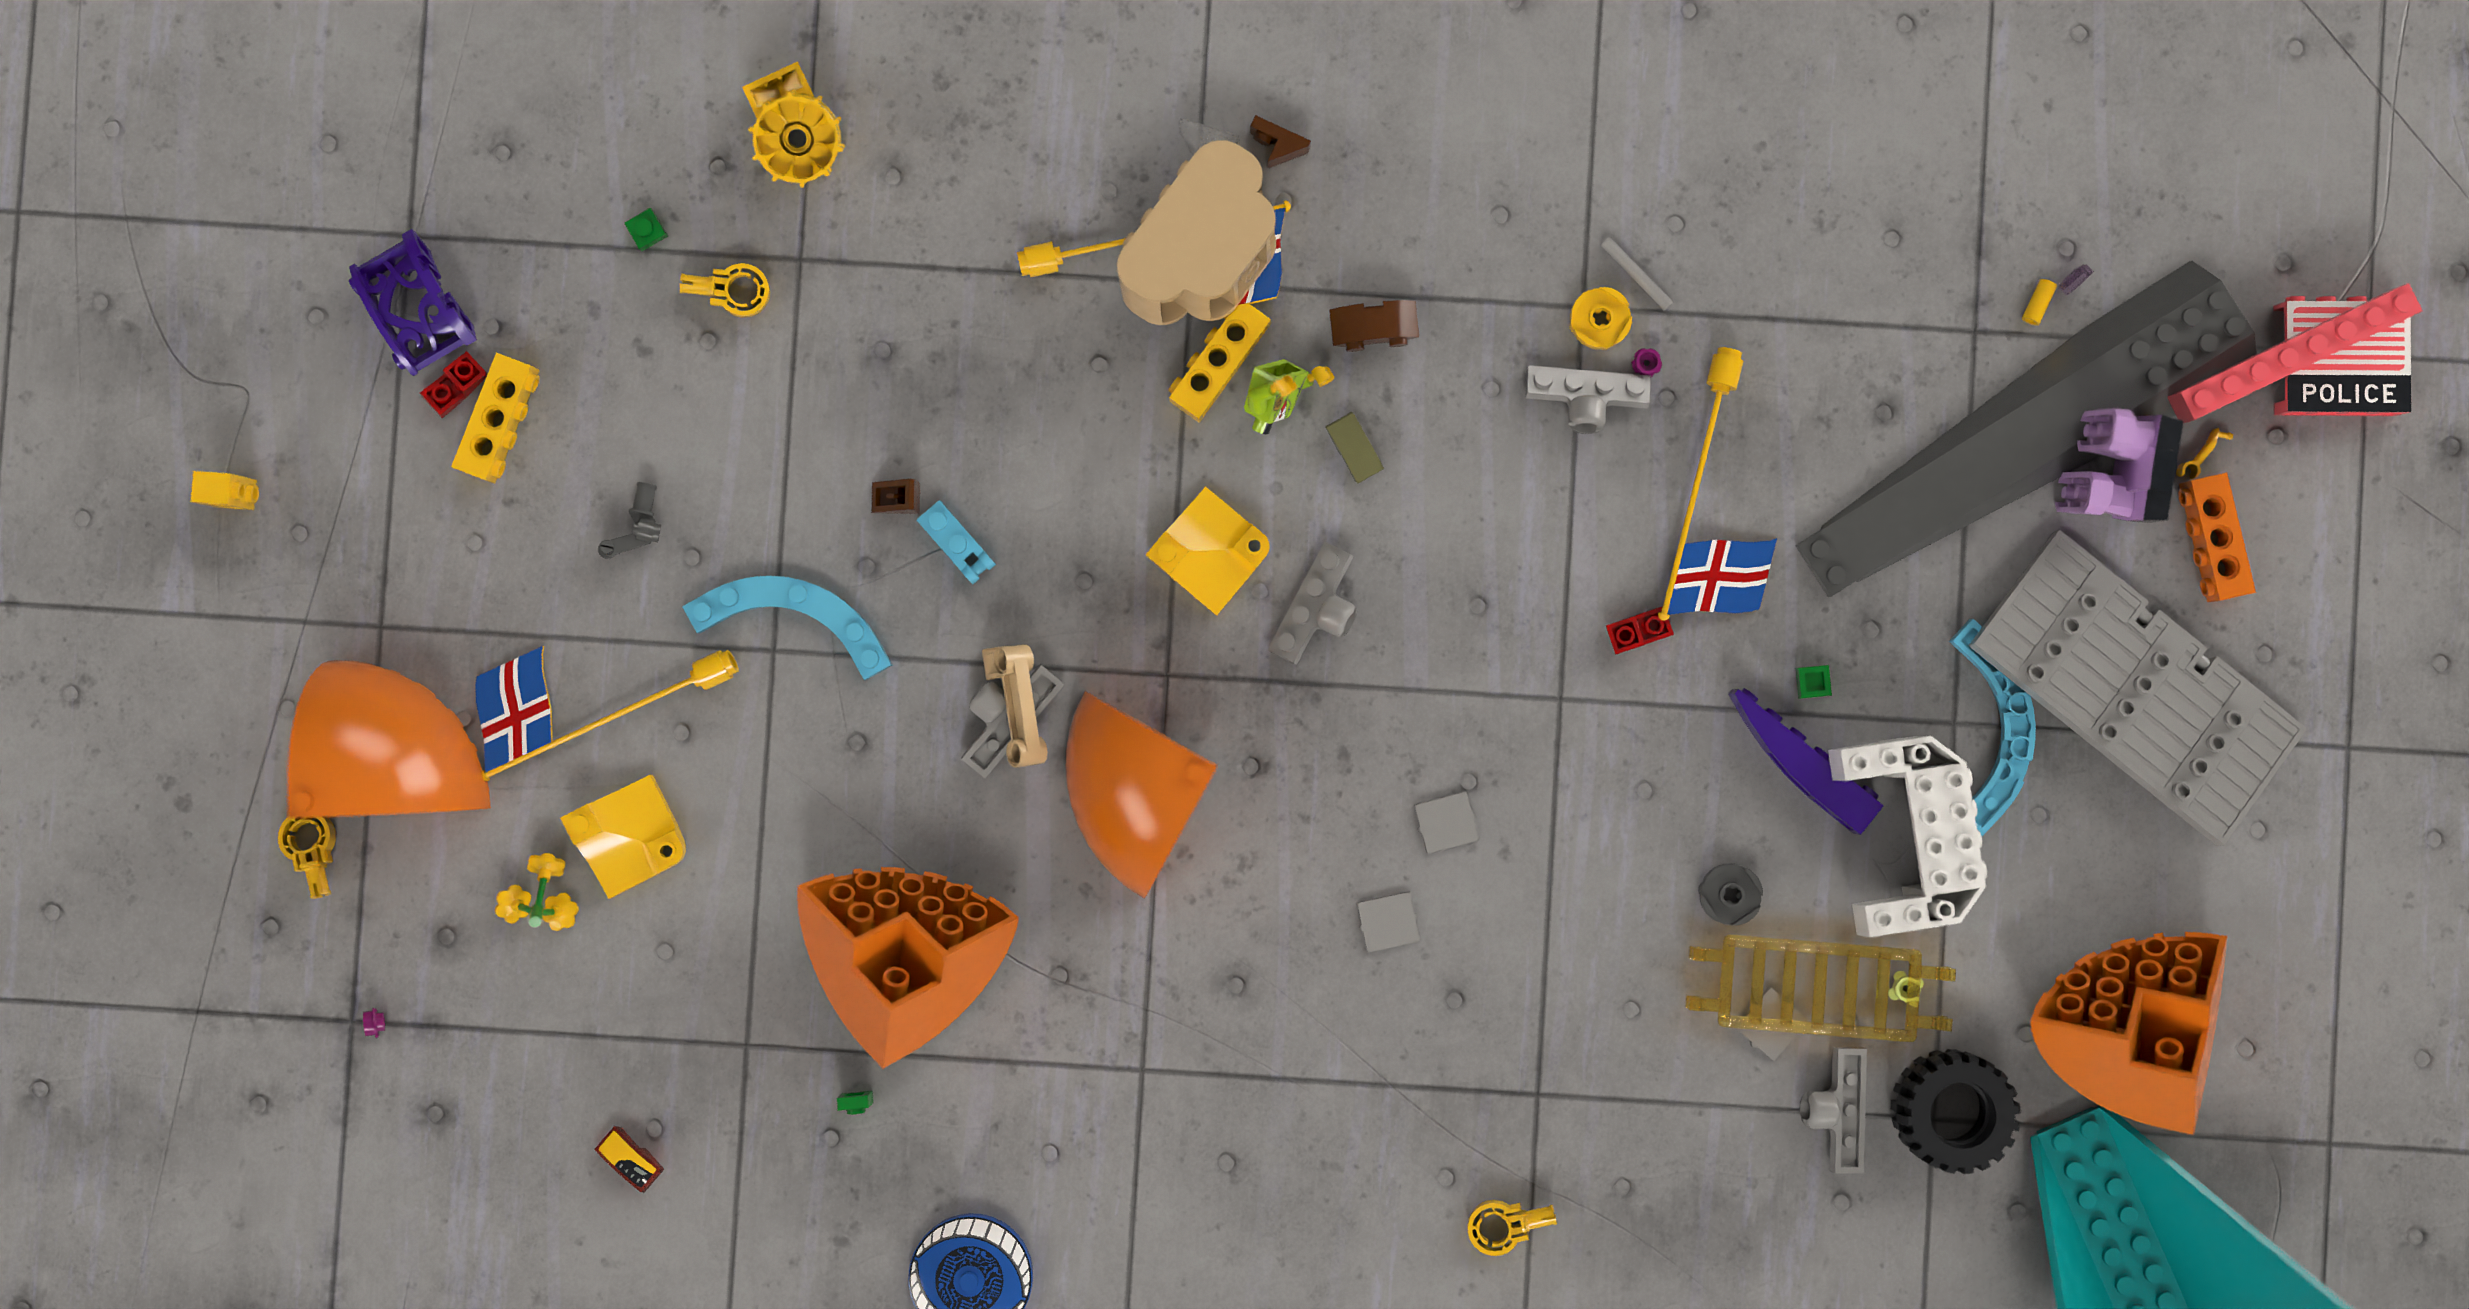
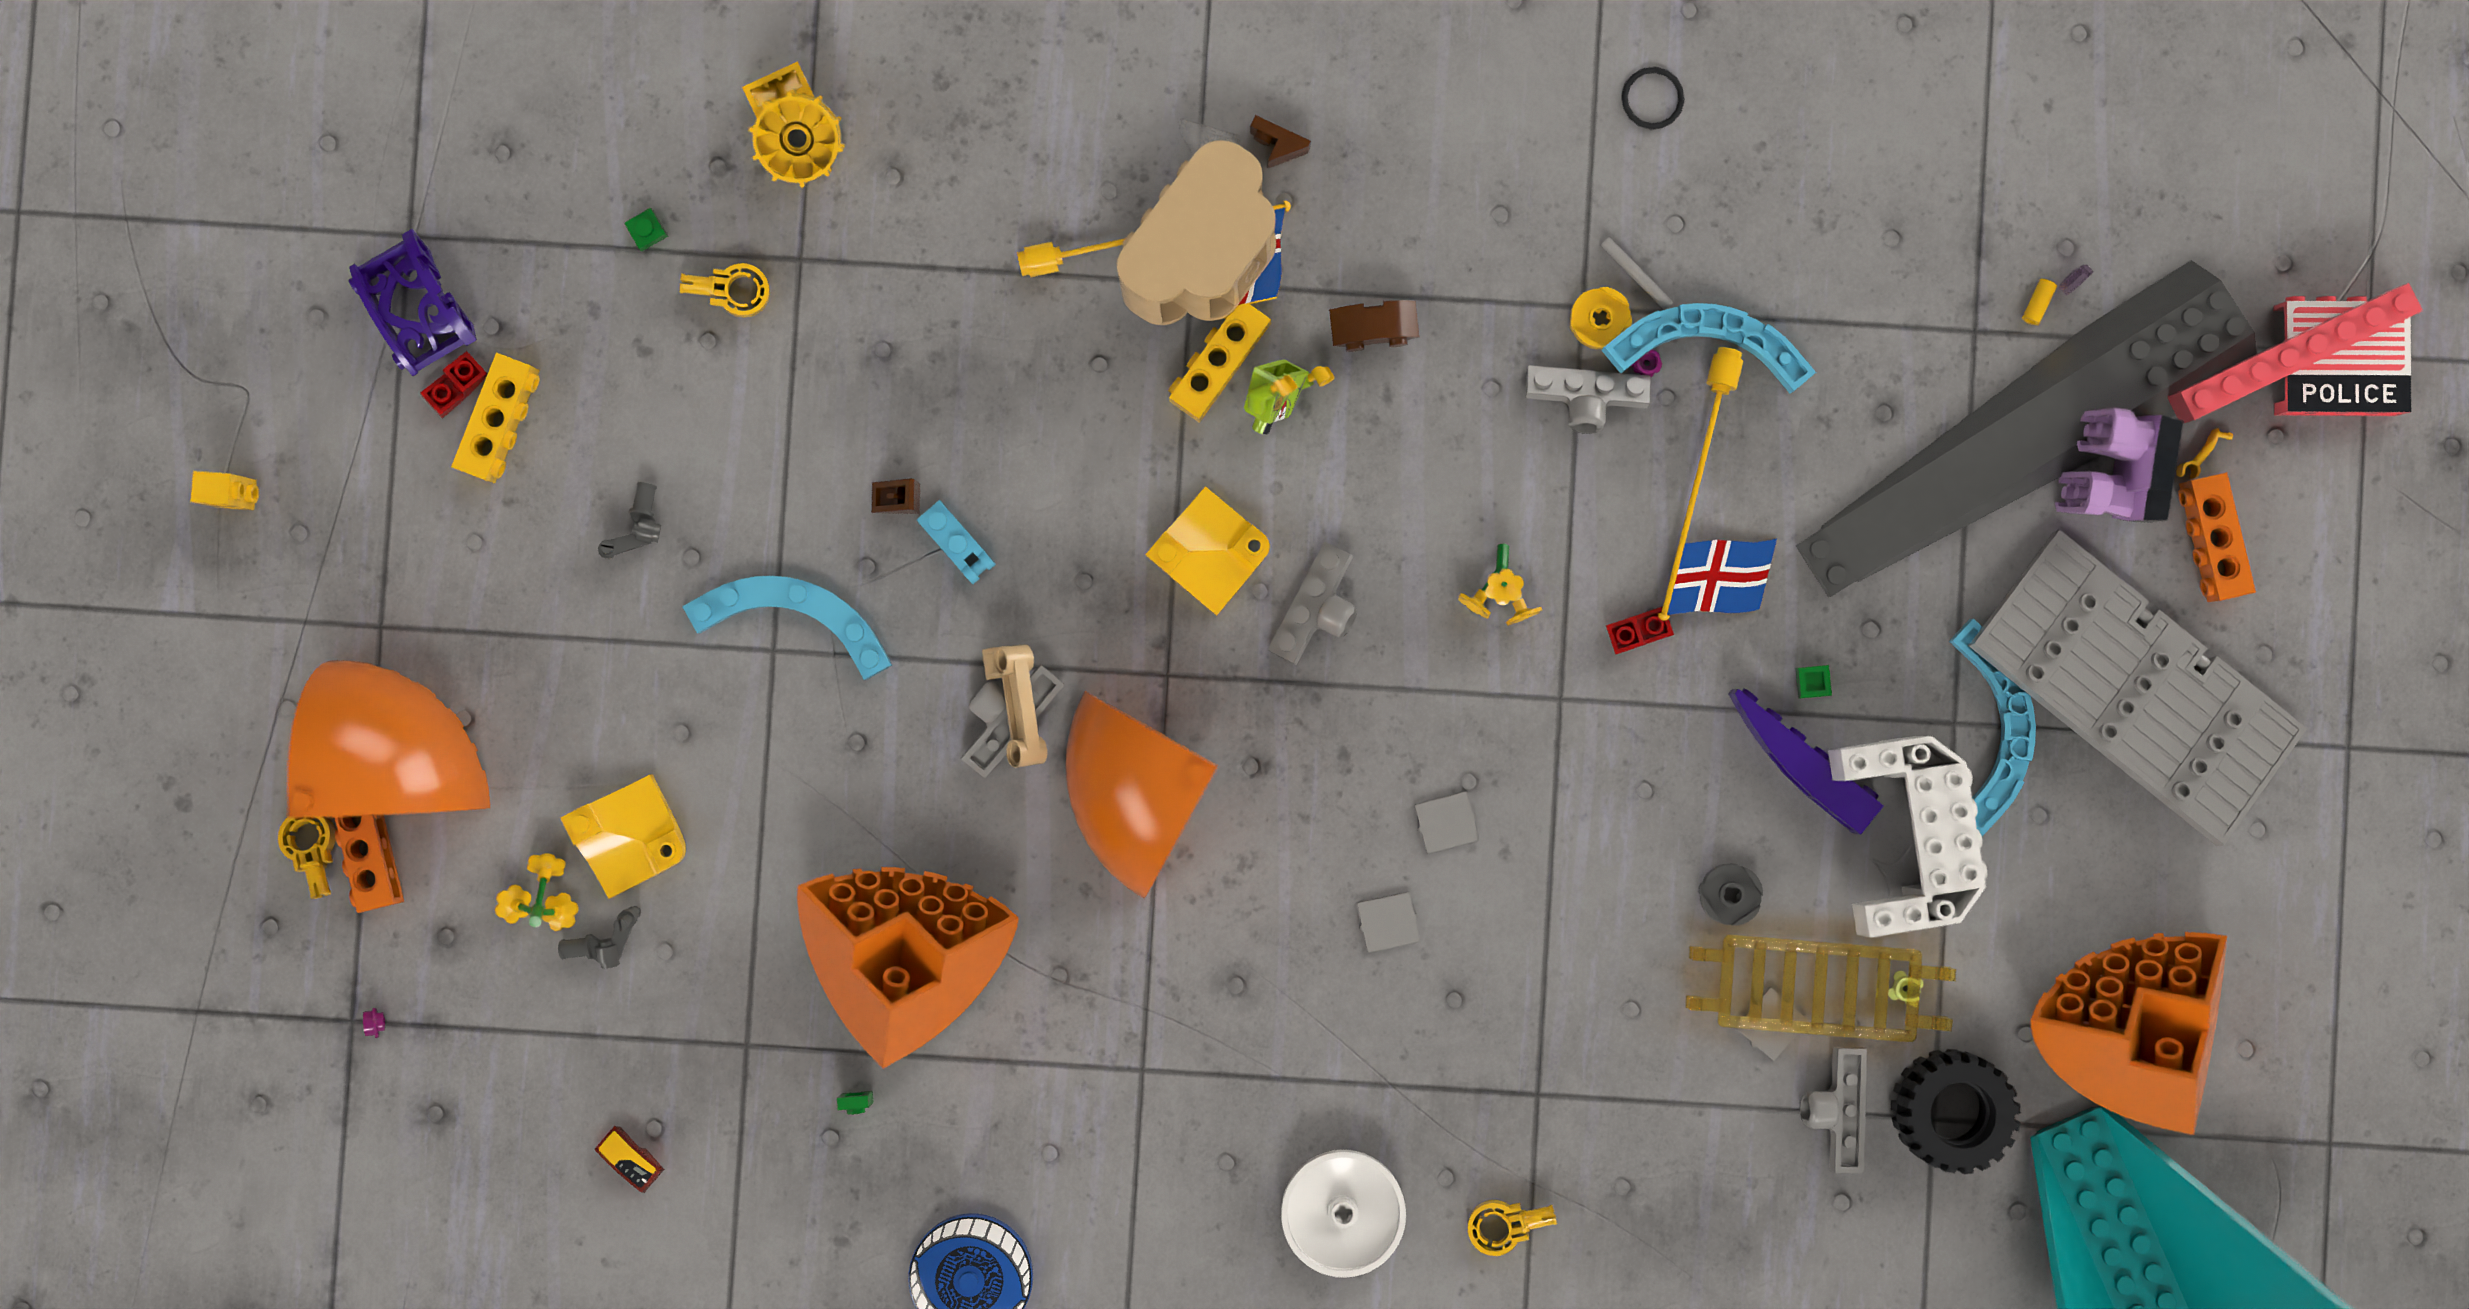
flag [475,646,739,781] -> none
olive slope [1325,412,1384,484] -> none
none -> orange brick [334,815,404,913]
none -> dark grey pin [558,906,641,969]
none -> white dish [1281,1150,1406,1277]
none -> yellow plant [1458,544,1542,626]
none -> medium azure plate [1601,303,1816,394]
none -> black piece [1622,67,1685,130]

